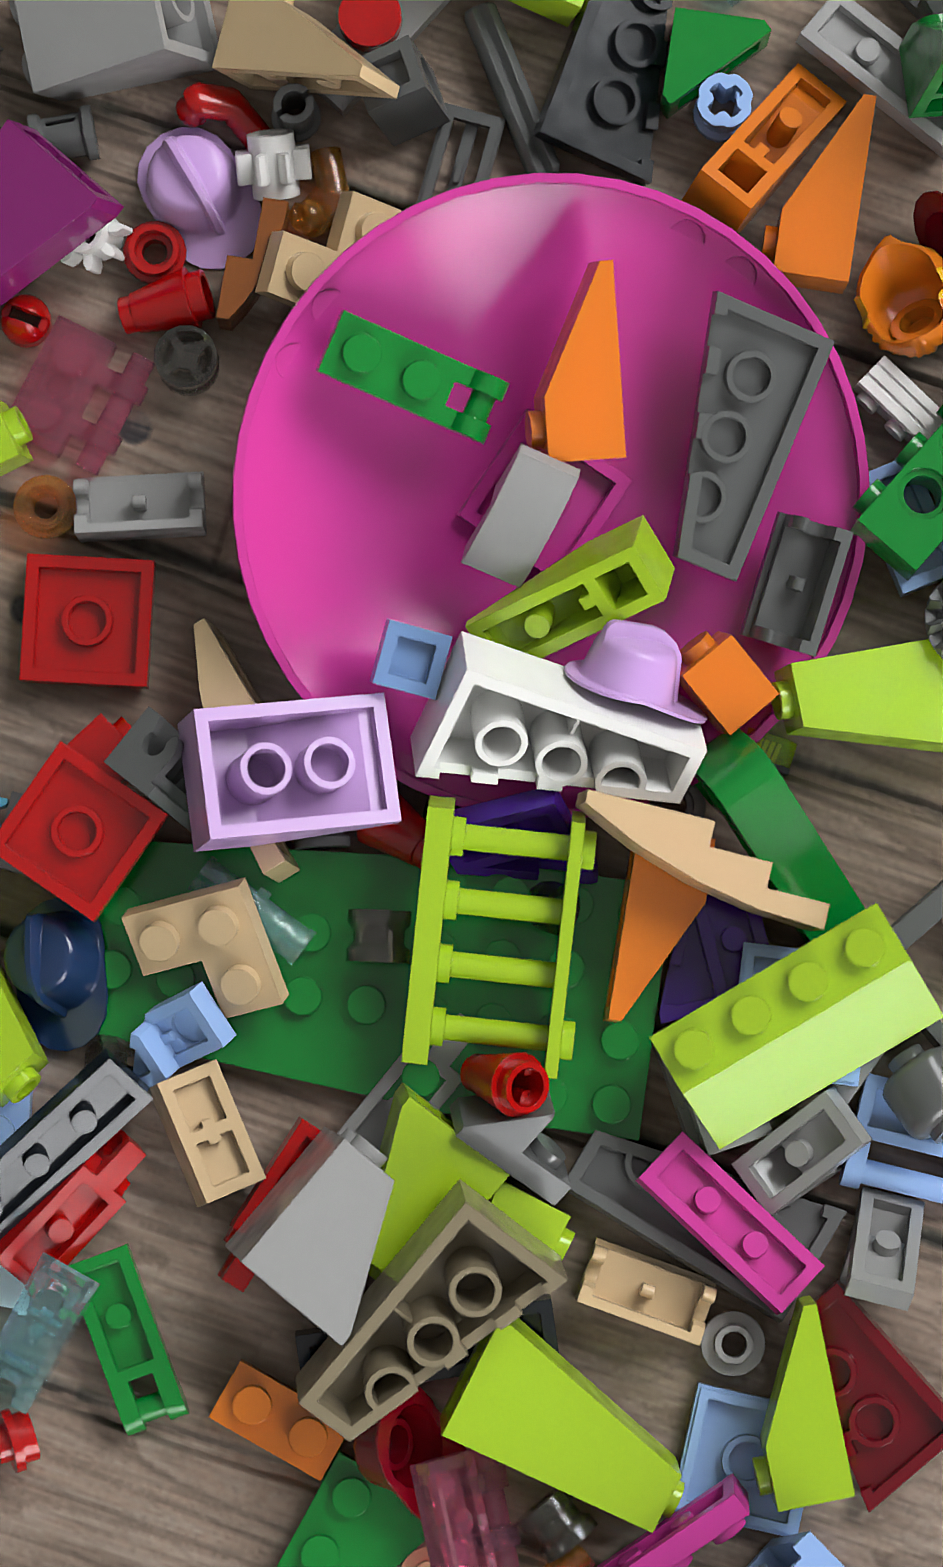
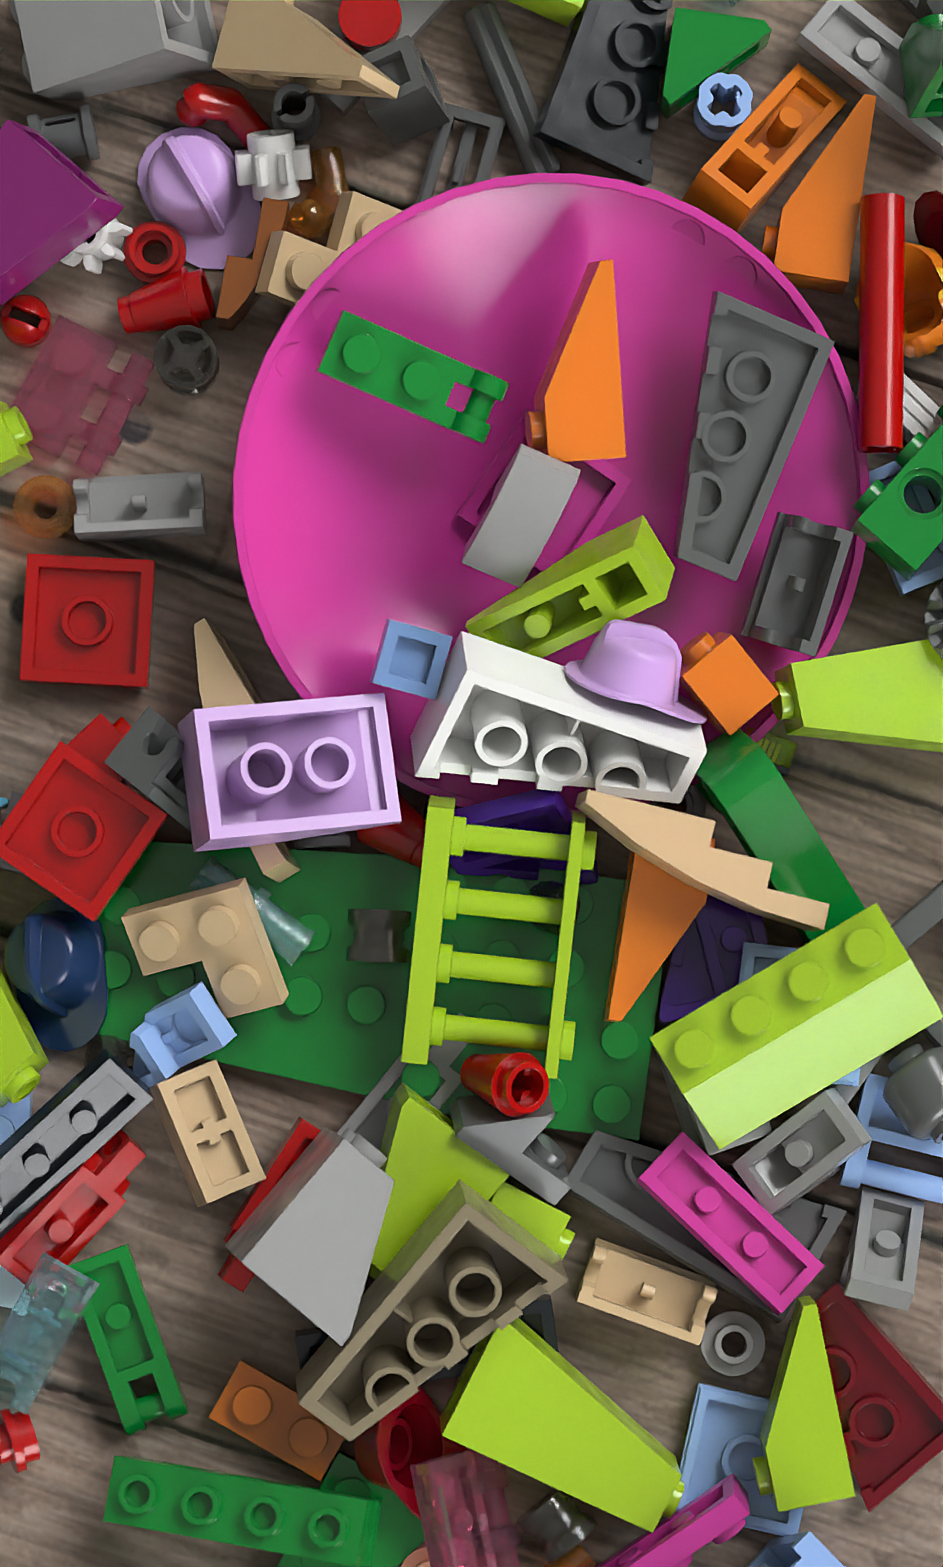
none -> green brick [103,1456,382,1567]
none -> red piece [858,193,905,454]

